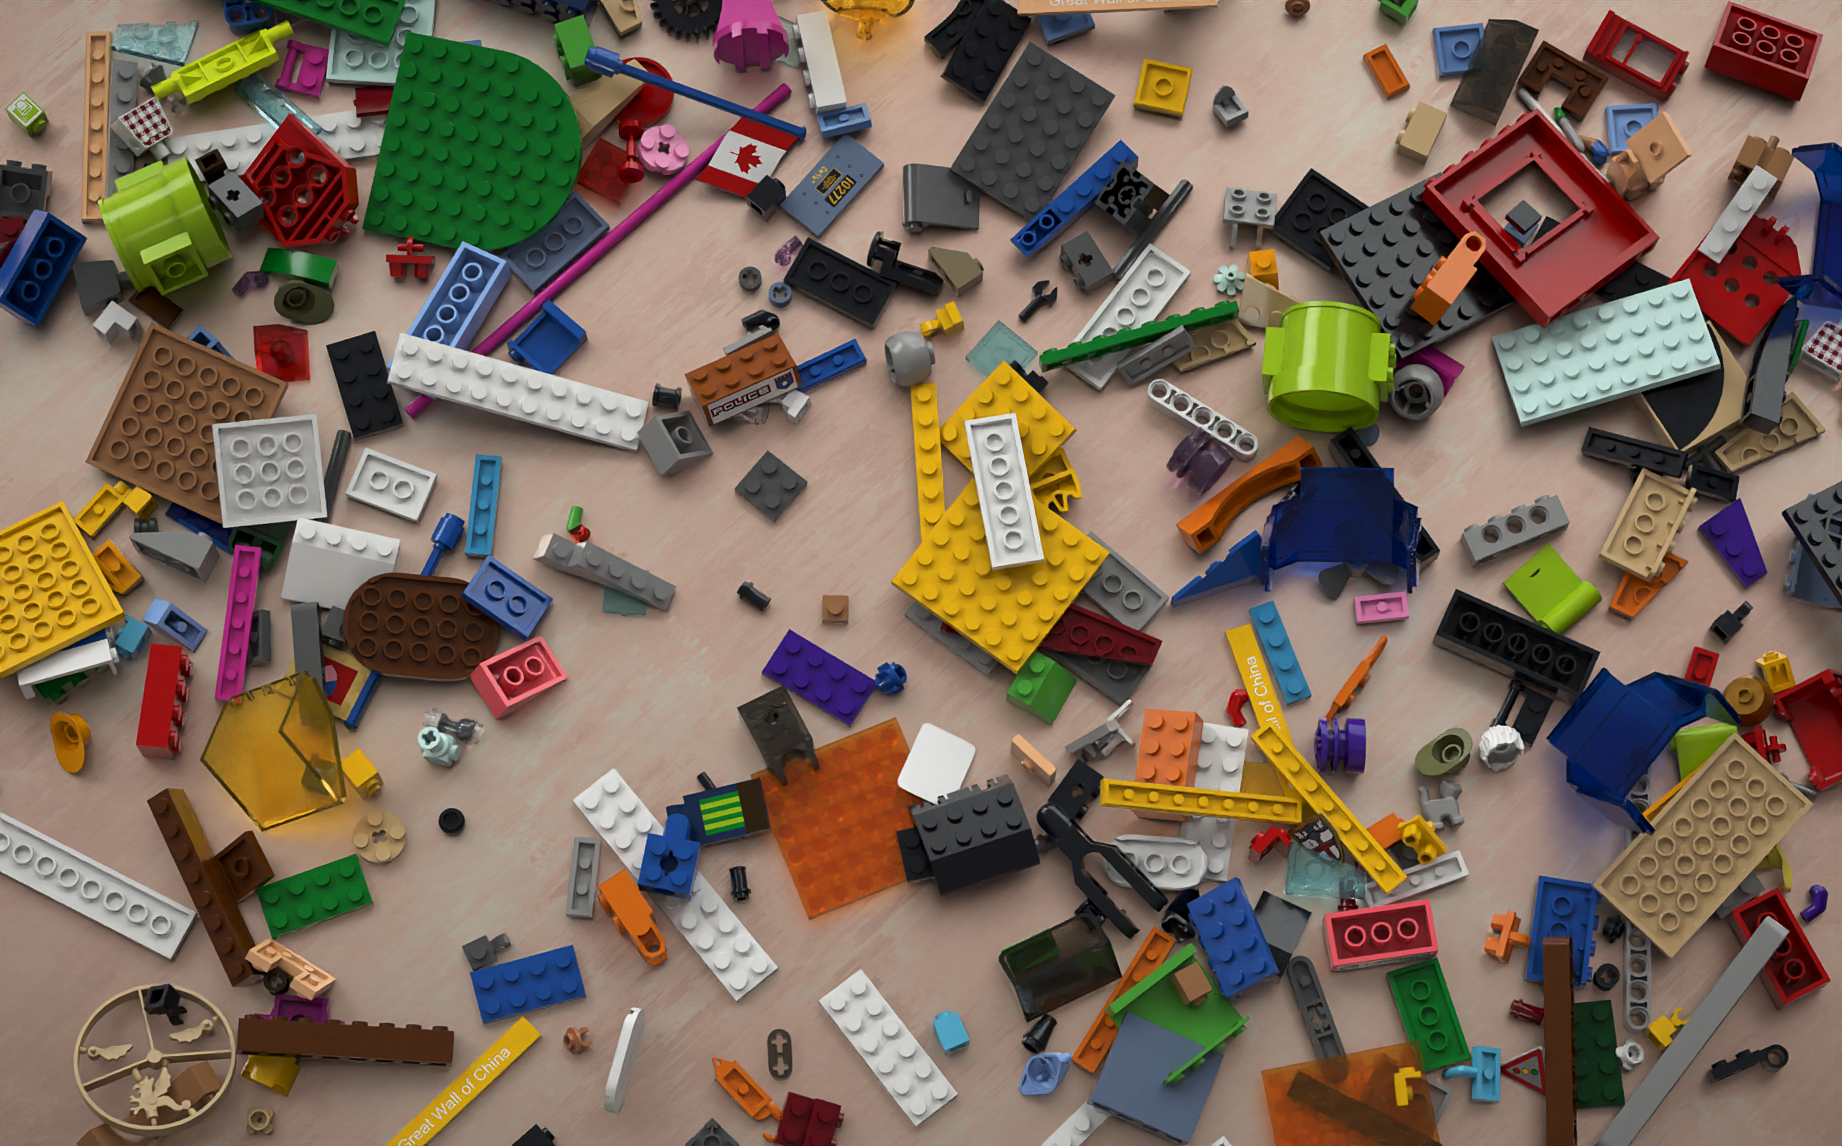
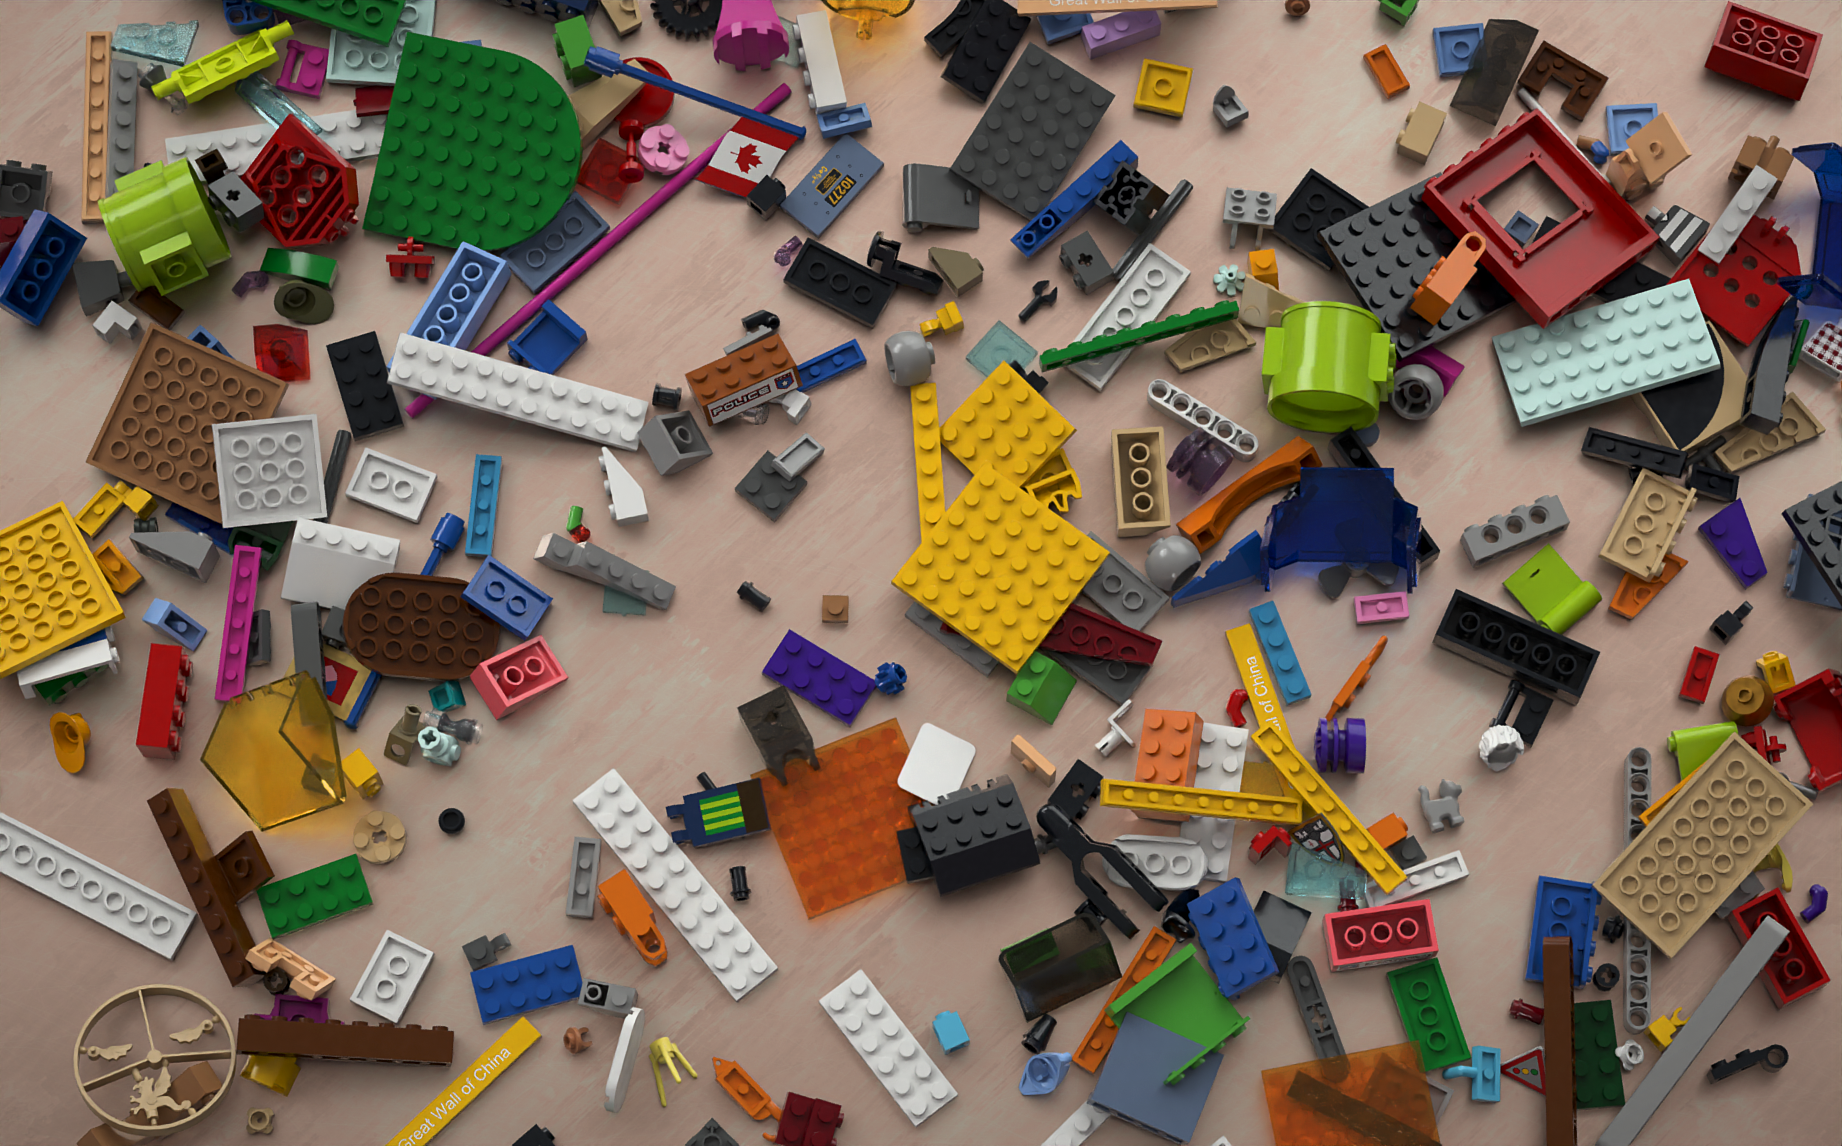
lime brick [5,92,49,137] -> none
white torso [110,96,173,161] -> none
medium azure brick [115,615,152,660] -> none
black piece [144,984,187,1026] -> none
blue brick [638,813,702,900] -> none
dark grey bush [739,266,762,292] -> none
clear smoke beam [767,1029,793,1081] -> none
sand blue bush [769,282,792,308] -> none
white plate [964,413,1044,570] -> none
light grey plate [1064,719,1120,763] -> none
light grey plate [1116,325,1197,386] -> none
medium nougat brick [1169,962,1213,1007] -> none
yellow bracket [1393,1067,1422,1108] -> none
yellow hips [1397,814,1447,865] -> none
olive piece [1415,728,1473,776] -> none
orange hips [1484,910,1531,964] -> none
black tile [1505,199,1542,235] -> none
clear blue piece [1546,667,1742,835] -> none
light grey piece [1554,107,1585,153] -> none
red door [1583,10,1690,102] -> none
none -> white plate [350,930,435,1025]
none -> dark tan bracket [384,704,427,765]
none -> teal slope [428,681,466,715]
none -> light grey slope [578,978,638,1019]
none -> white slope [599,447,649,527]
none -> light yellow plant [649,1037,697,1107]
none -> light grey tile [771,433,825,482]
none -> lavender brick [1081,11,1161,60]
none -> tan slope [1111,427,1171,537]
none -> light grey wheel [1145,535,1201,591]
none -> dark grey torso [1645,205,1710,267]

